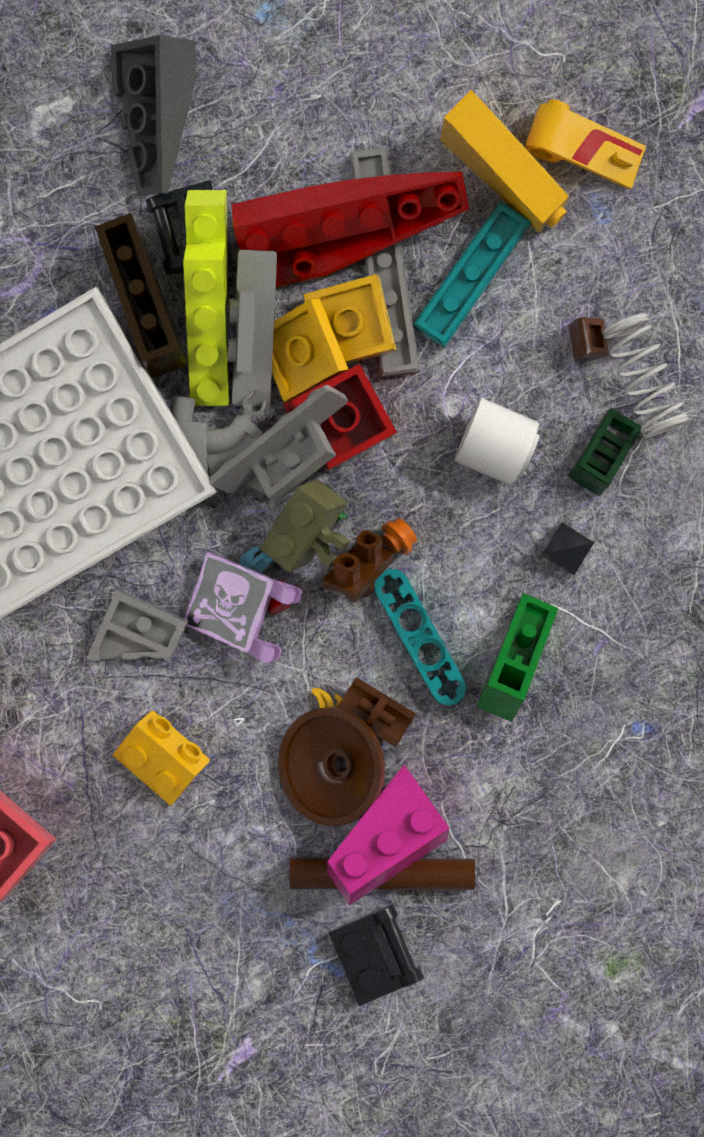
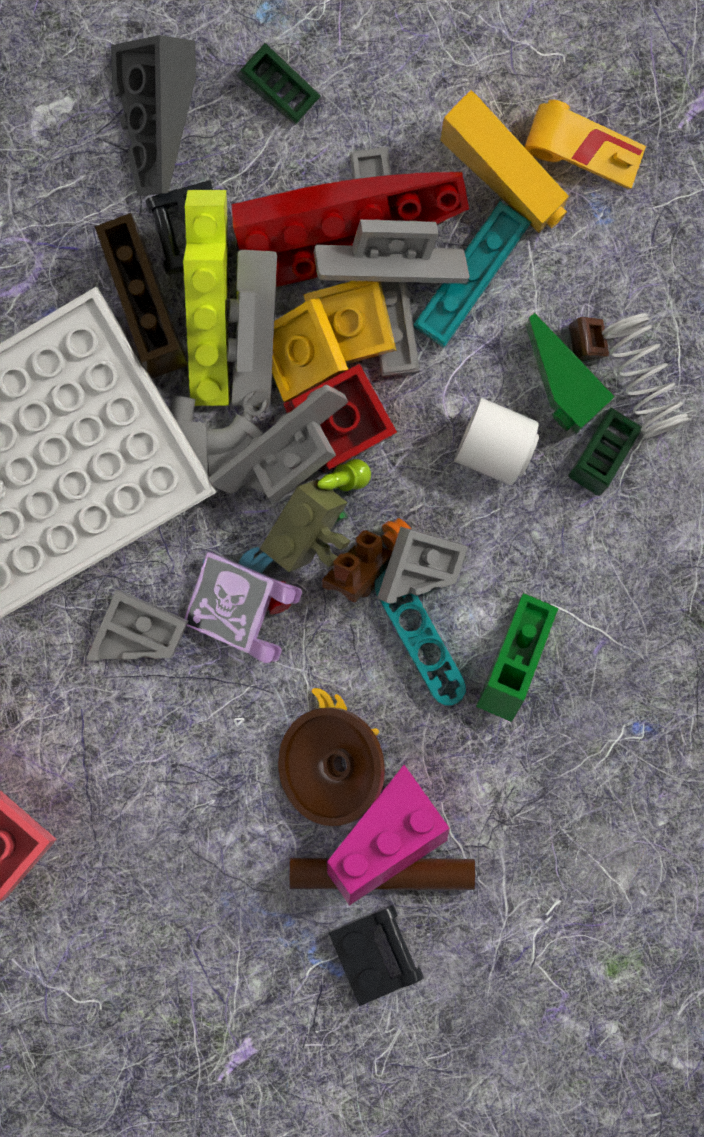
yellow bracket [112,711,210,806] -> none
reddish brown hips [337,677,416,747] -> none
black slope [541,522,595,575] -> none
none -> dark green slope [237,43,321,125]
none -> light grey bracket [313,219,470,284]
none -> lime bar [317,459,371,491]
none -> light grey wing [377,527,468,604]
none -> green slope [525,313,615,434]

